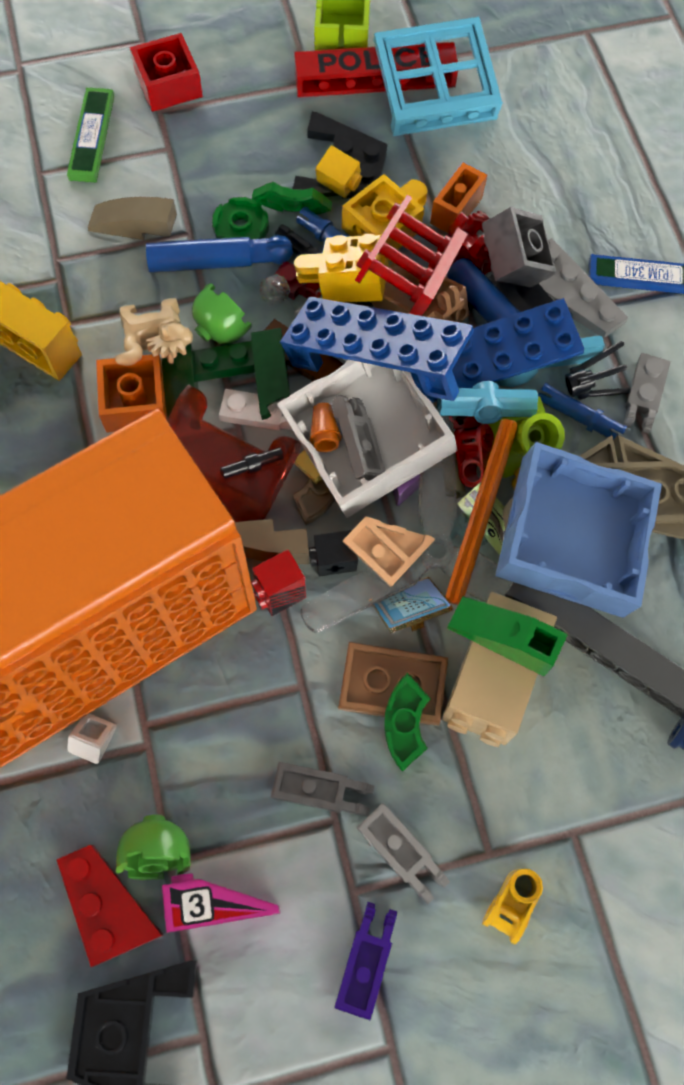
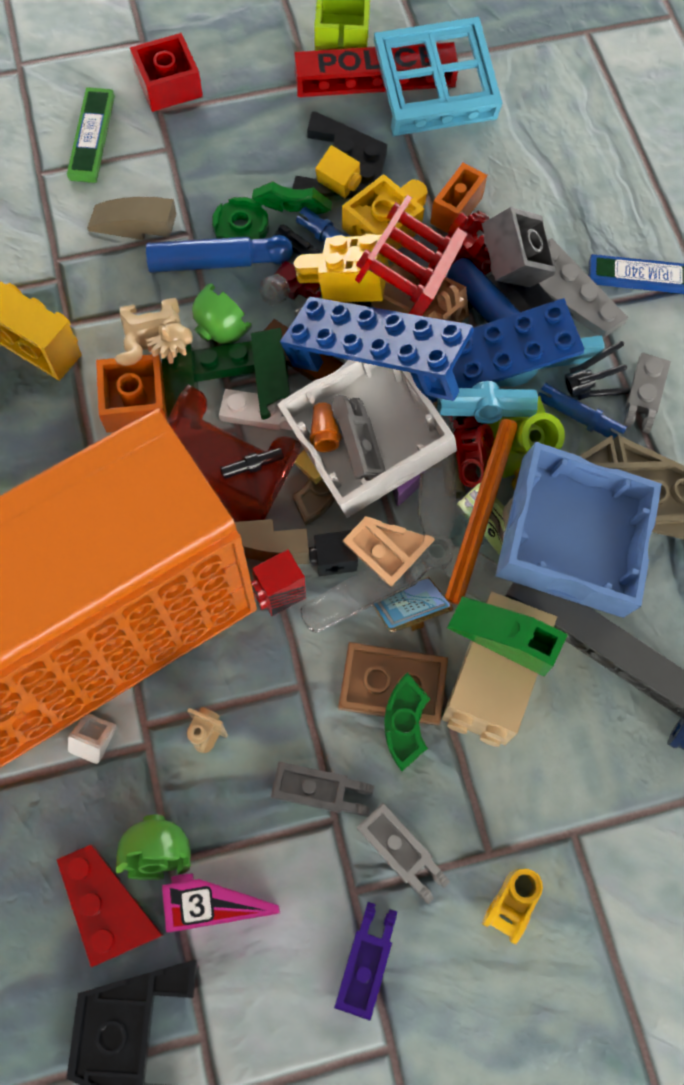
none -> tan hinge [187,707,228,753]

